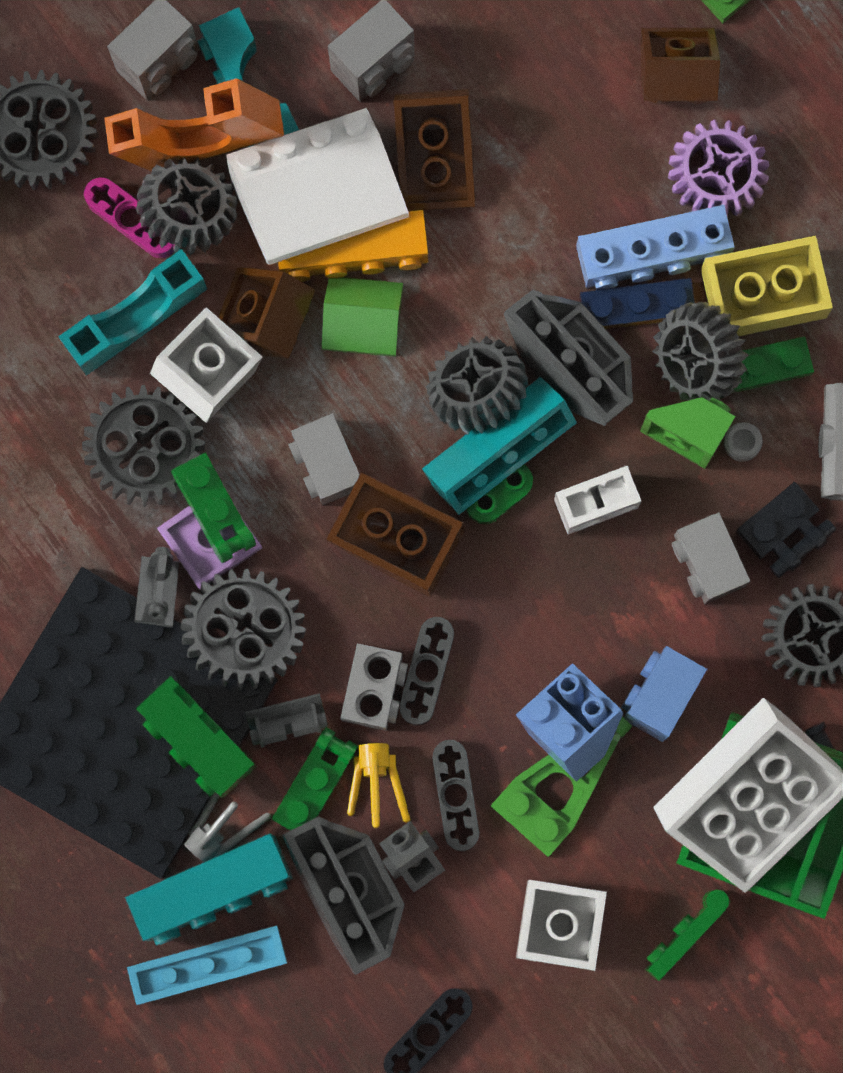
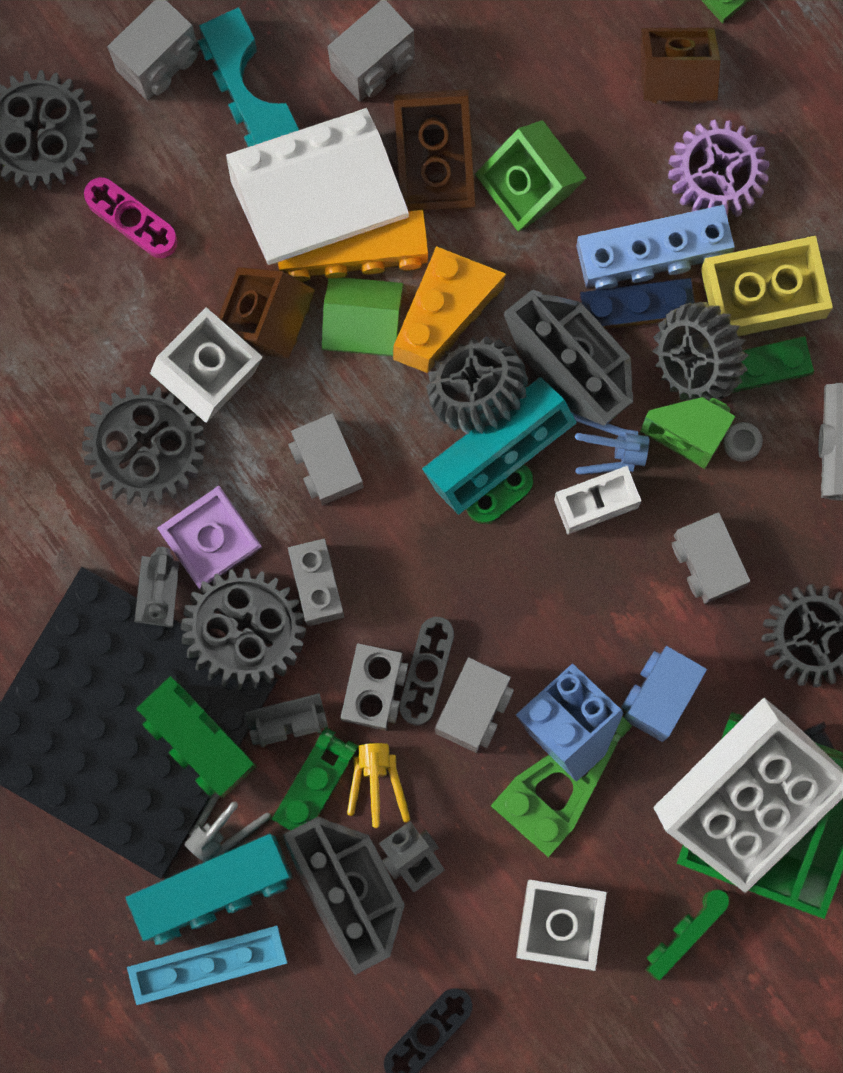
teal arch [58,249,207,376] -> none
orange arch [104,78,284,172] -> none
dark grey gear [136,157,237,256] -> none
green plate [171,452,256,563] -> none
reddish brown slope [326,472,465,598] -> none
dark grey beam [433,740,479,851] -> none
black plate [736,481,836,578] -> none
none -> light grey brick [288,538,345,627]
none -> light orange wedge [393,246,506,373]
none -> light grey brick [435,657,514,753]
none -> bright green slope [475,120,586,232]
none -> medium blue plant [571,412,649,475]

